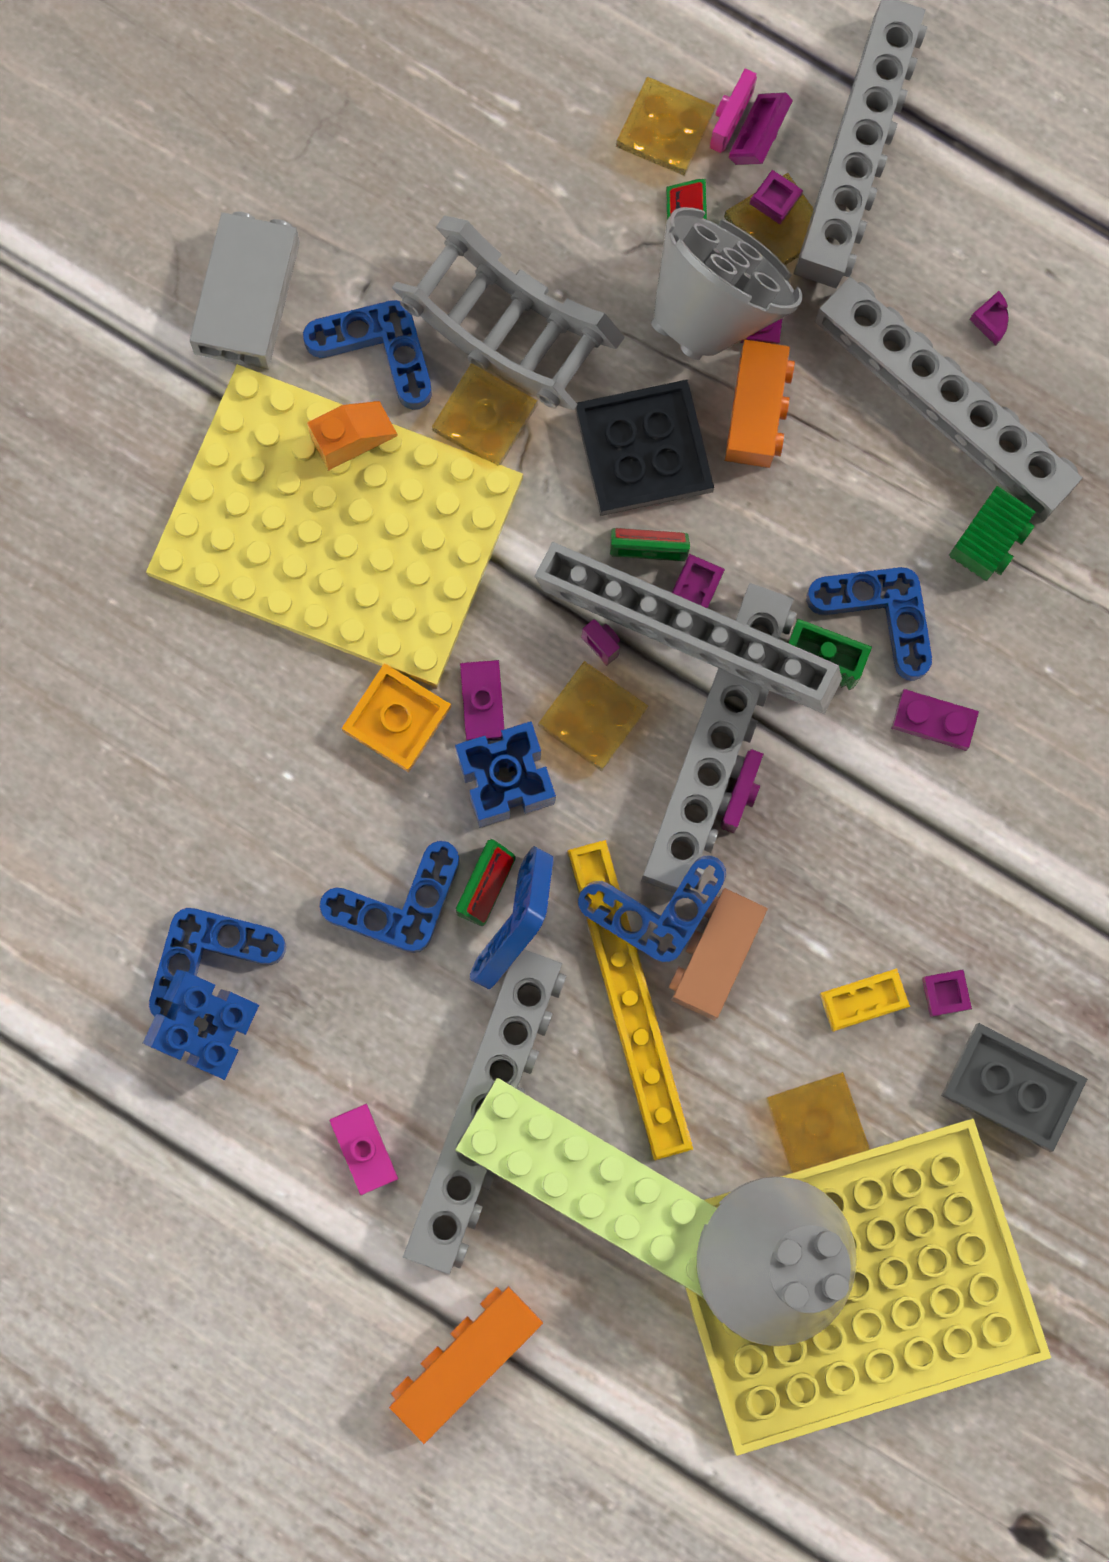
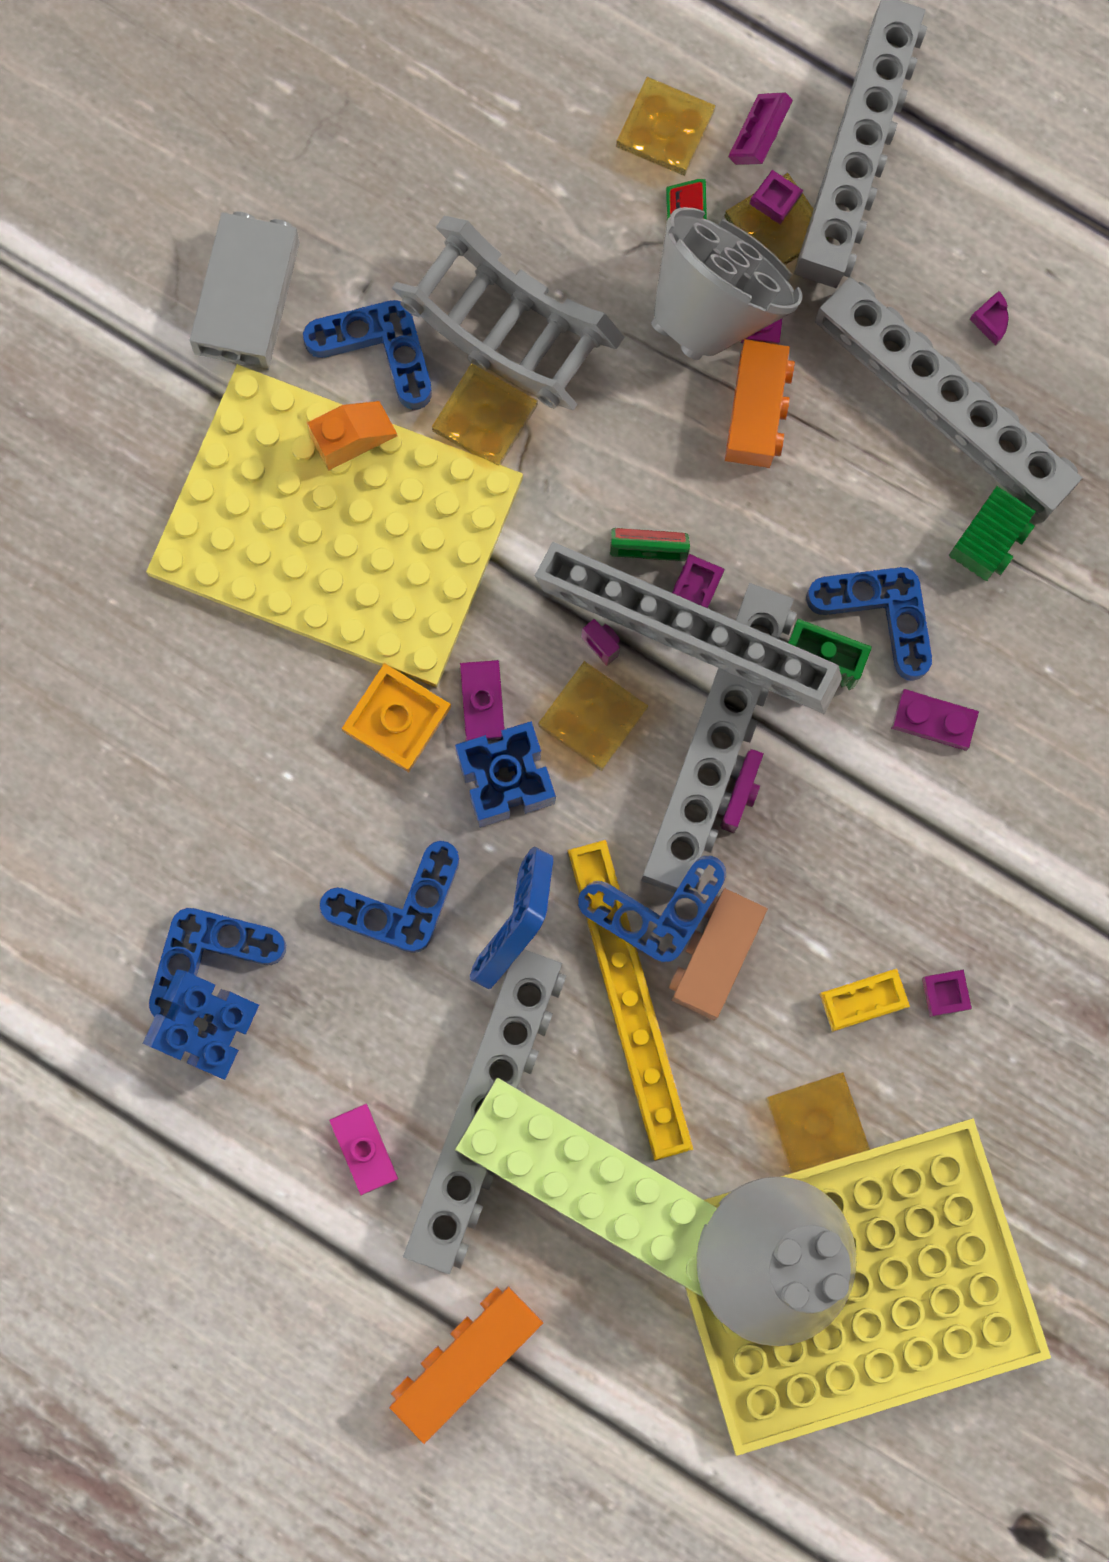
slope [456,838,516,926] -> none
black plate [575,379,714,516] -> none
dark pink plate [709,68,757,153] -> none
dark grey plate [941,1023,1088,1152] -> none

